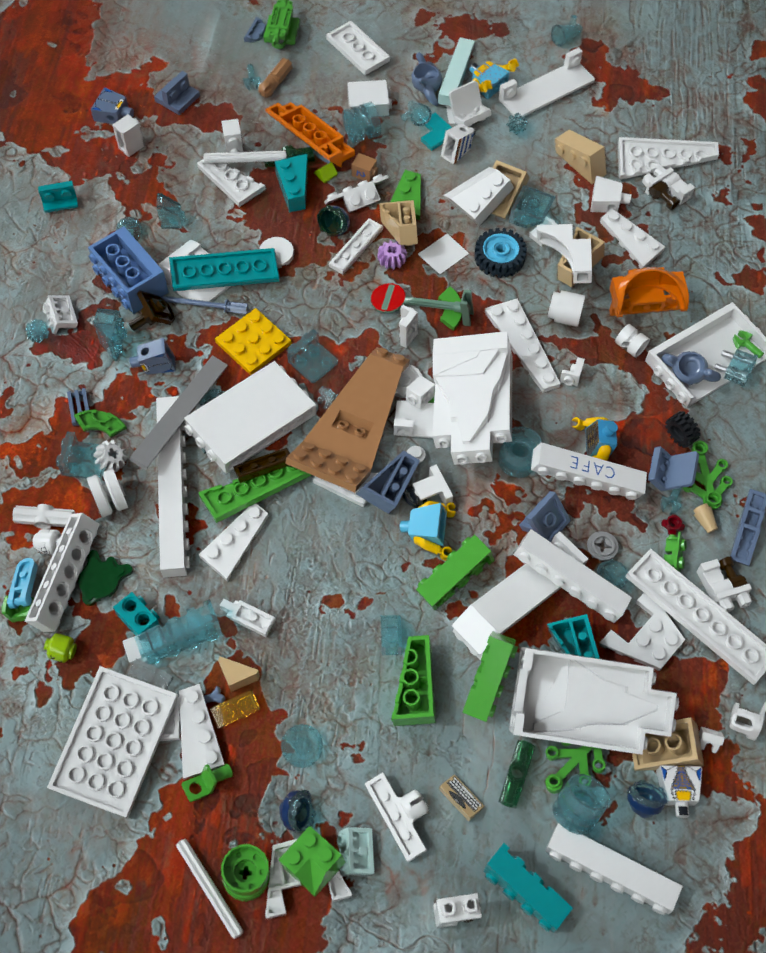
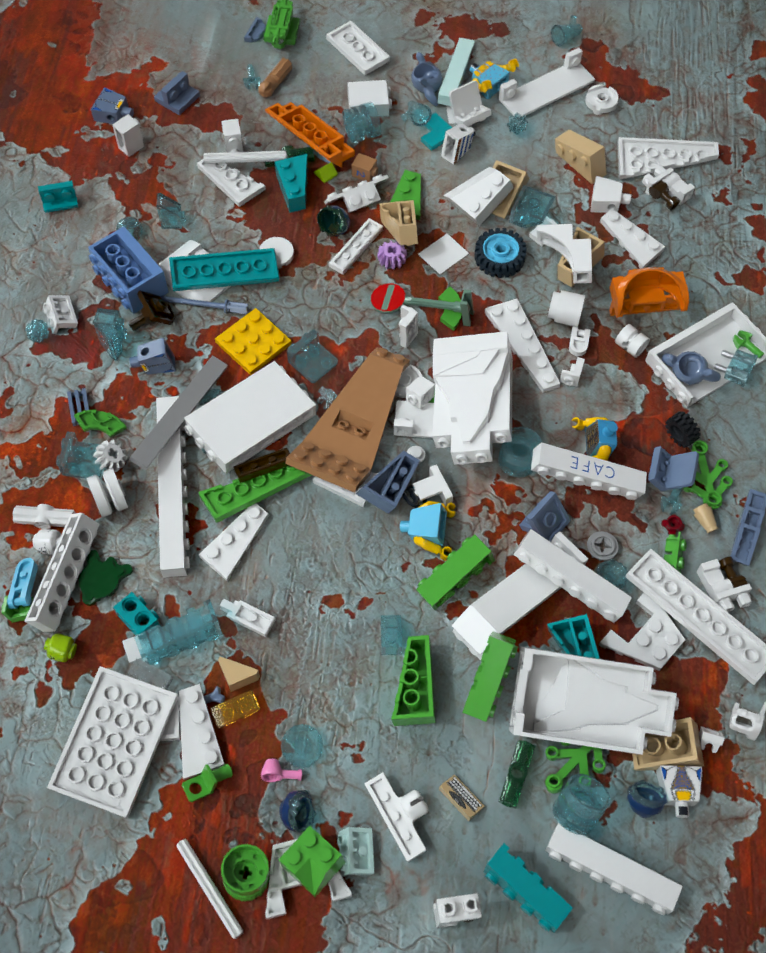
none -> bright pink bar [261,759,302,782]
none -> white plate [569,326,591,356]
none -> white plate [585,85,618,115]

